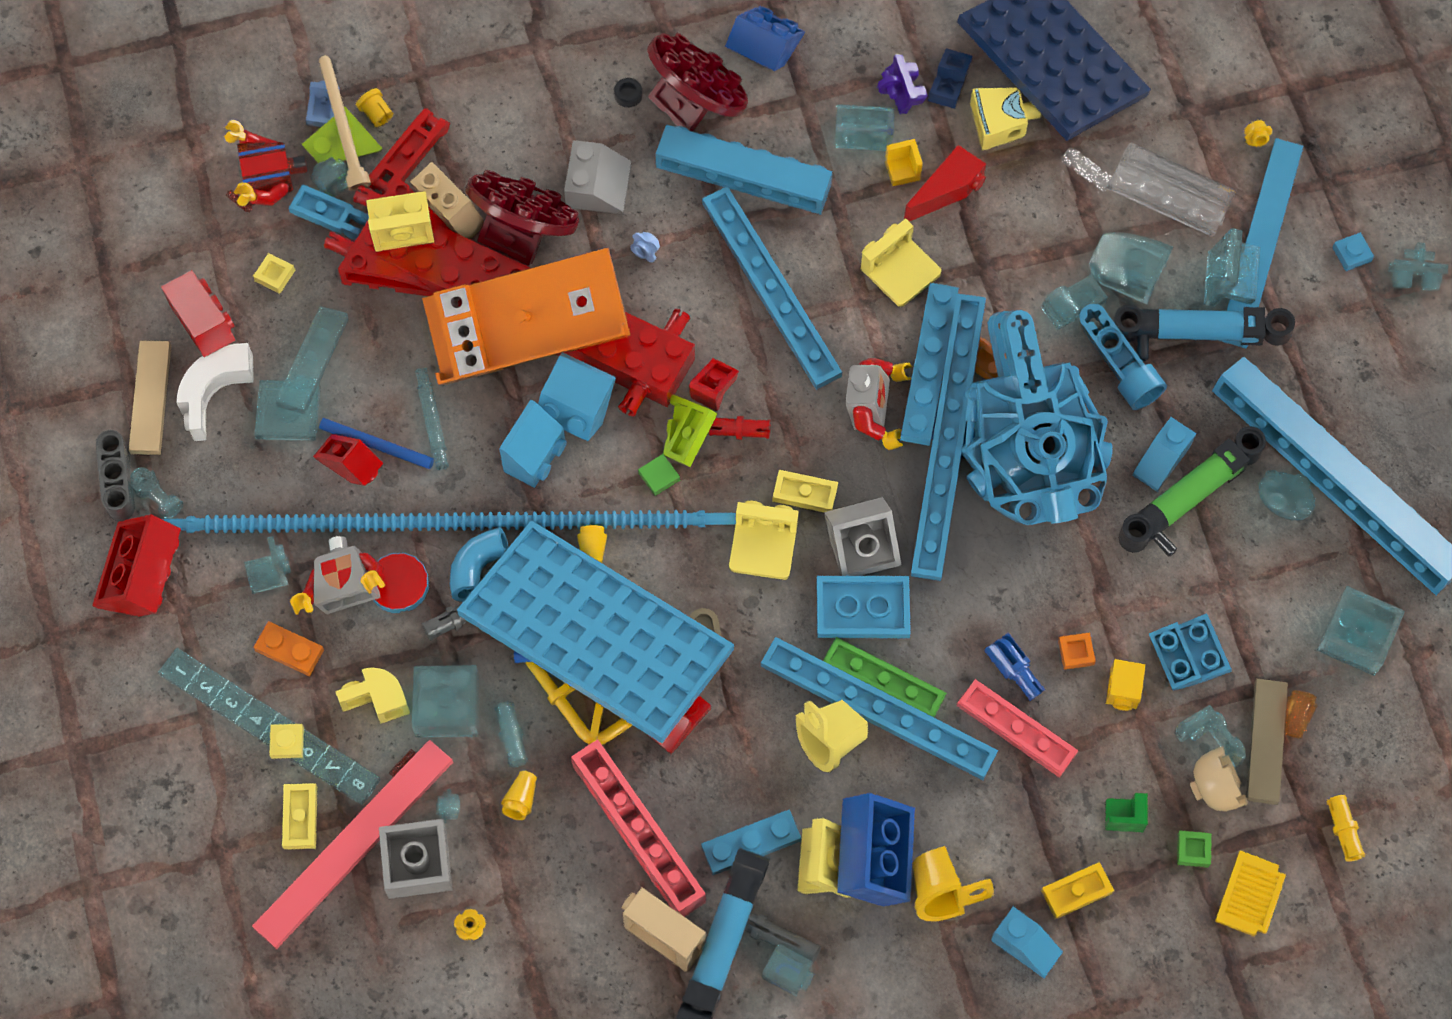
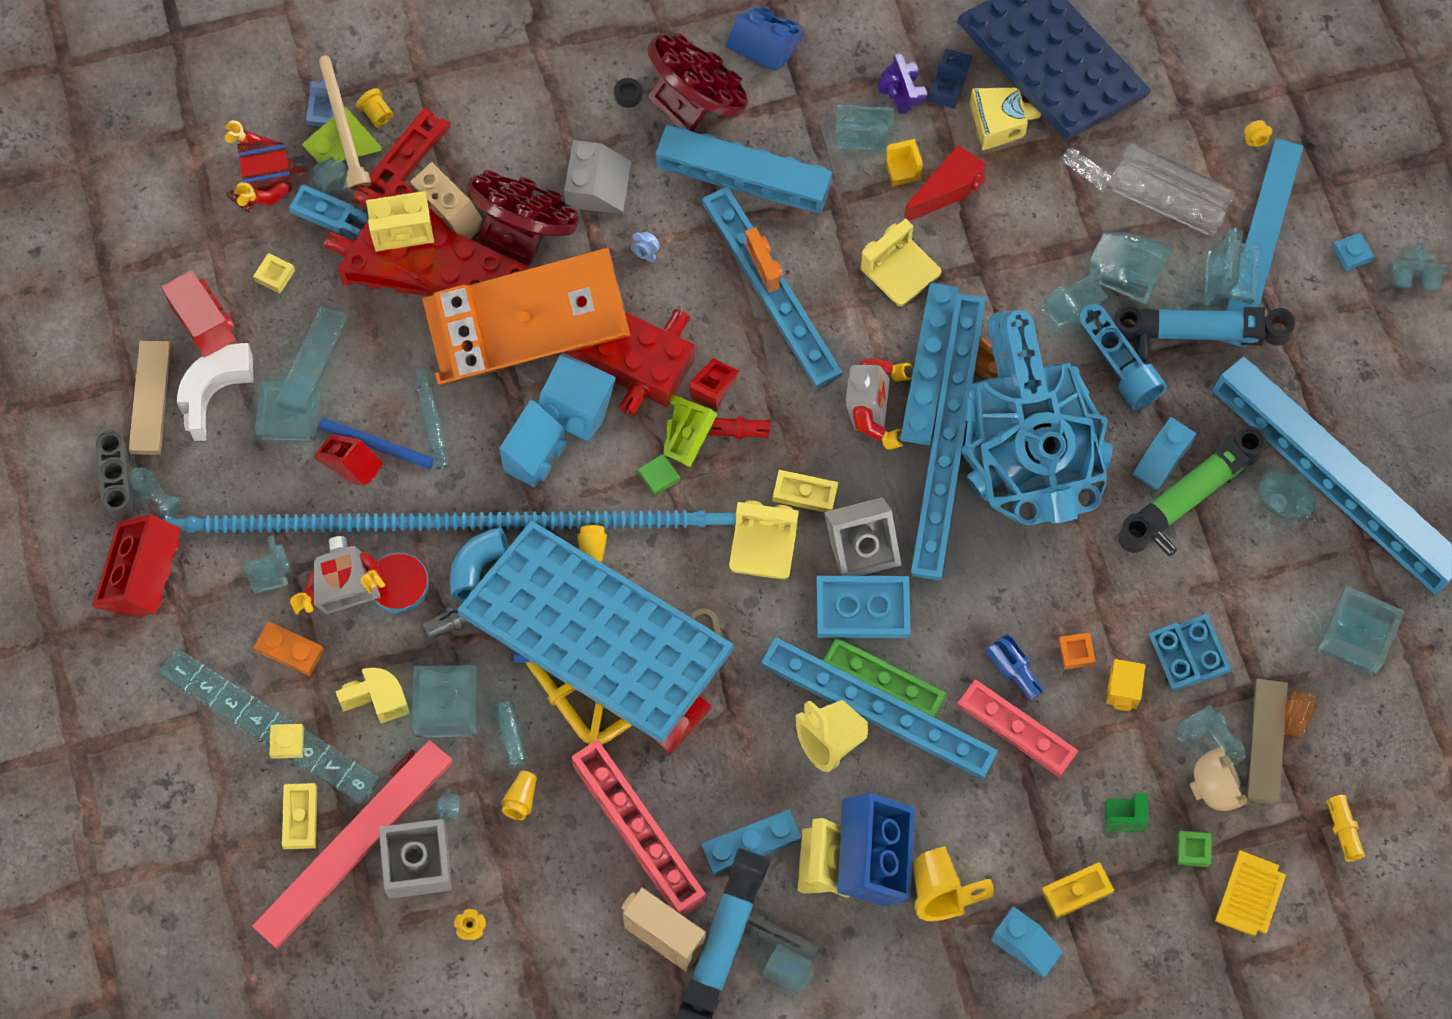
none -> orange plate [745,227,783,293]

